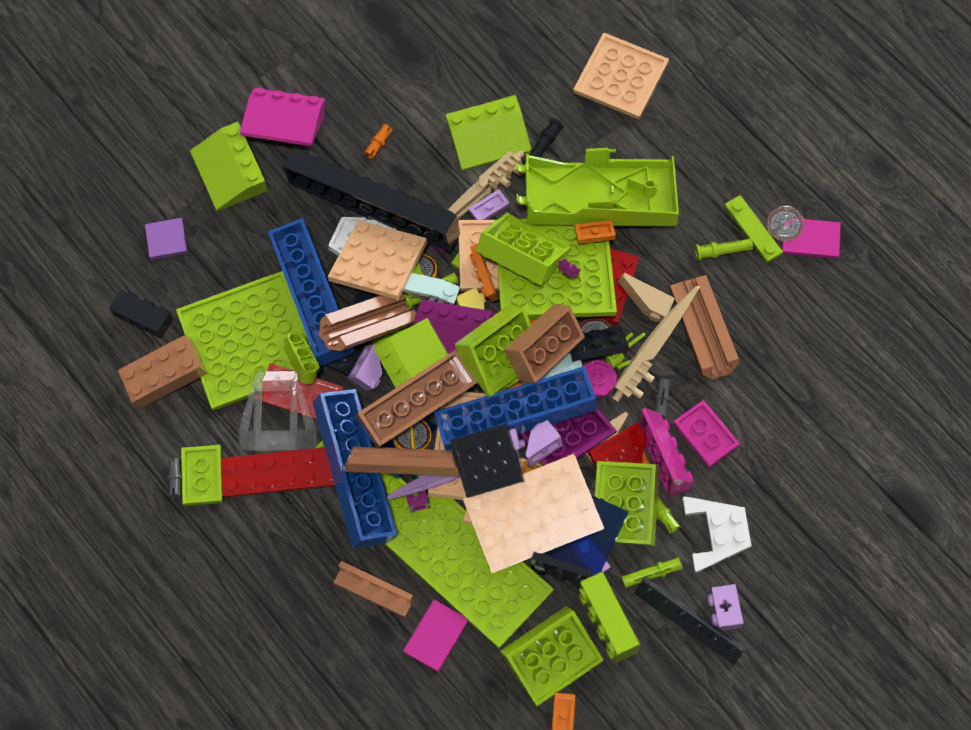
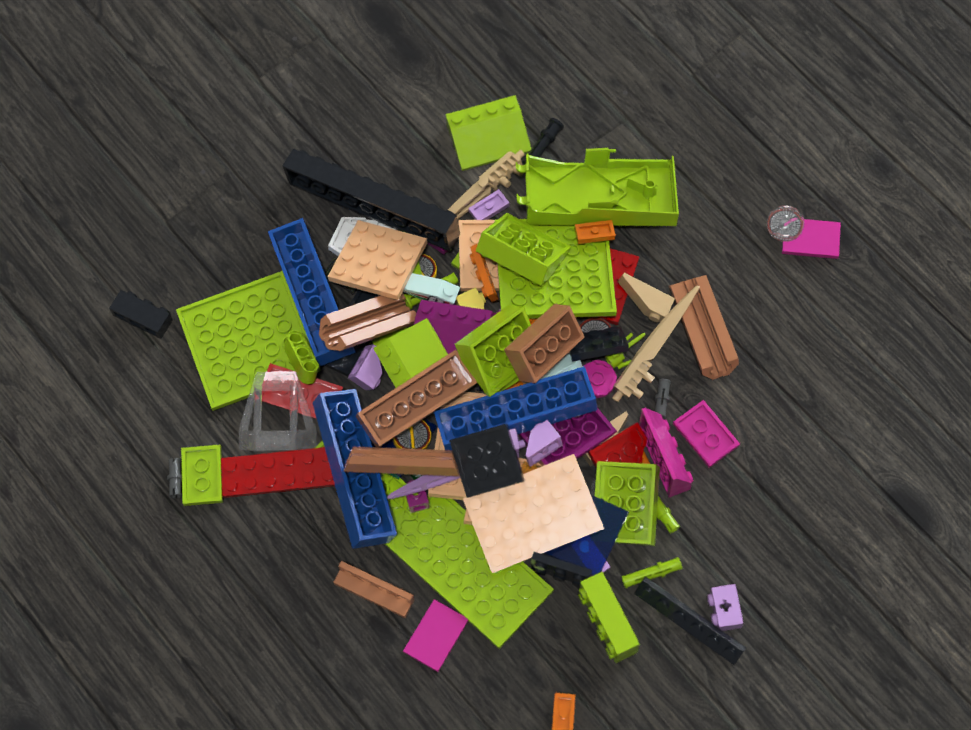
nougat brick [118,335,207,409] -> none
medium lavender tile [145,218,187,260] -> none
lime slope [190,122,268,211] -> none
dark pink slope [240,88,325,146] -> none
orange pin [364,124,393,159] -> none
lime slope [500,606,603,706] -> none
magenta plate [558,259,581,279] -> none
light nougat plate [573,33,669,120] -> none
white wing [682,497,751,573] -> none
lime pin [695,238,753,261] -> none
lime plate [724,195,783,263] -> none

